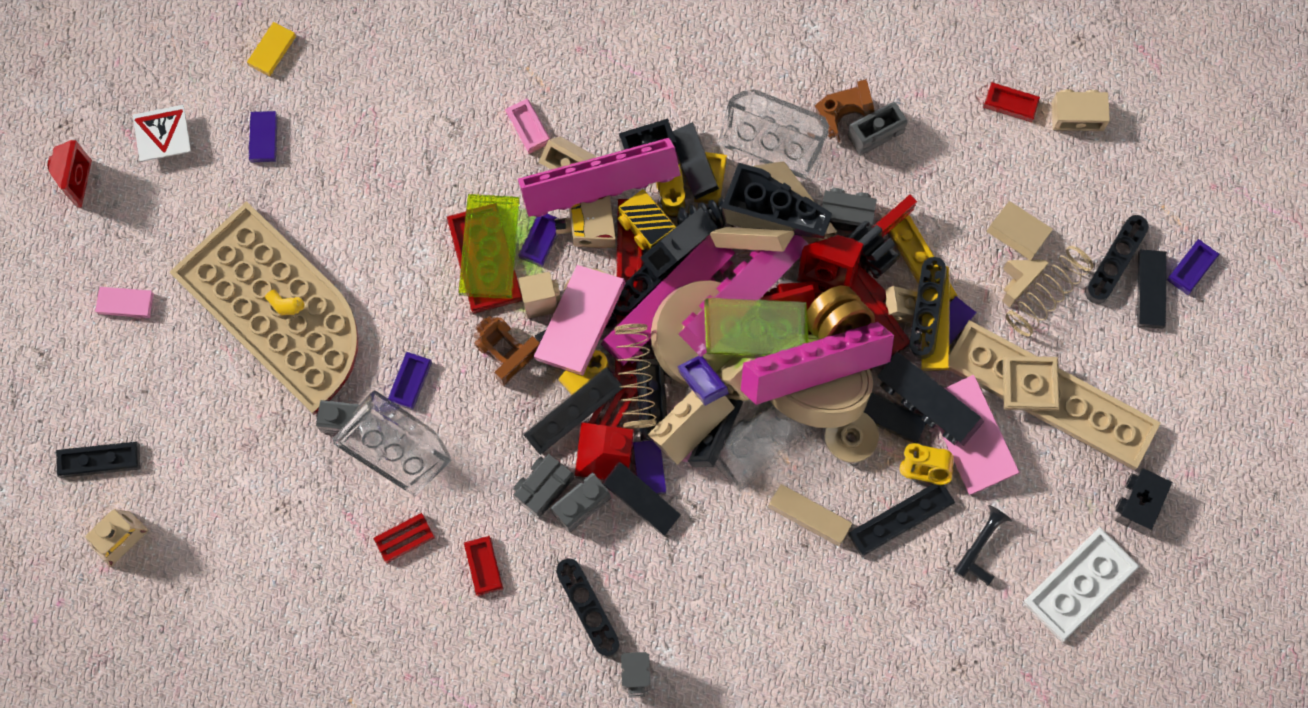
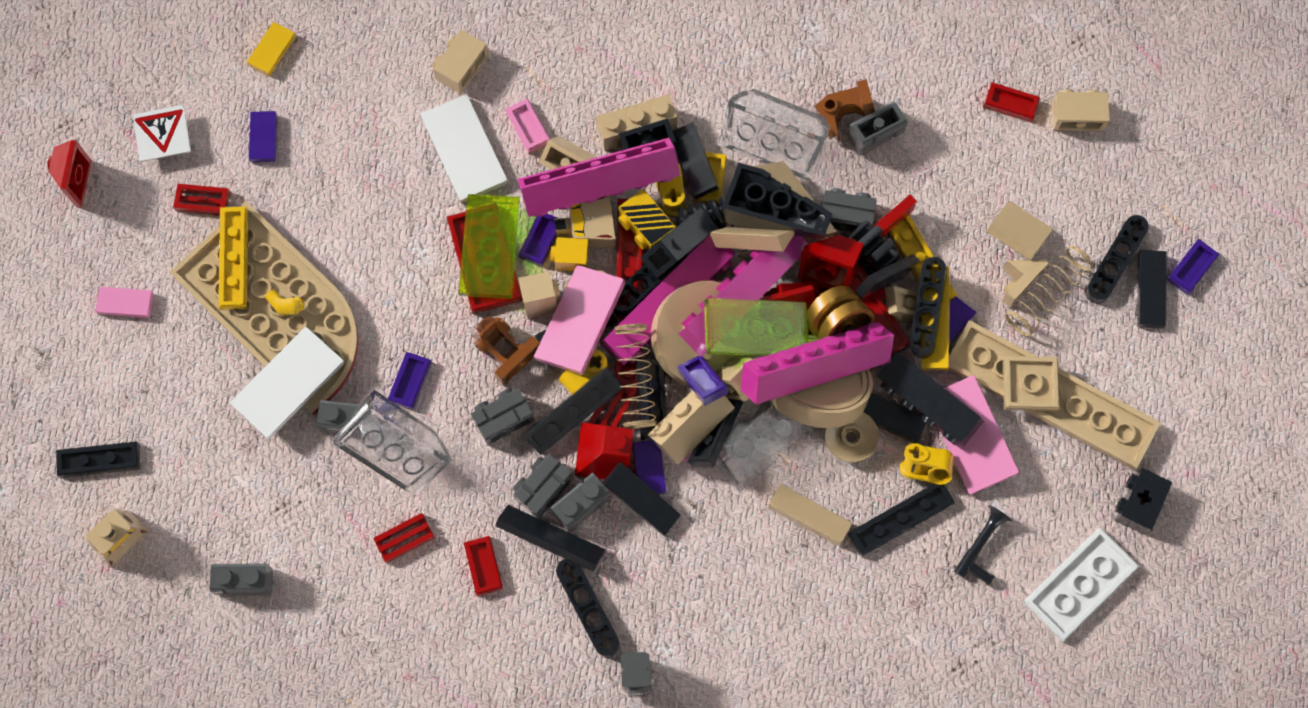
none -> red tile [173,183,231,215]
none -> dark grey brick [209,564,273,596]
none -> yellow tile [218,206,248,310]
none -> white tile [230,326,345,440]
none -> white tile [420,94,508,204]
none -> tan brick [433,29,489,94]
none -> dark grey brick [470,388,535,446]
none -> black tile [495,505,606,572]
none -> yellow brick [550,237,589,271]
none -> tan brick [596,94,677,151]
none -> black tile [855,255,920,299]

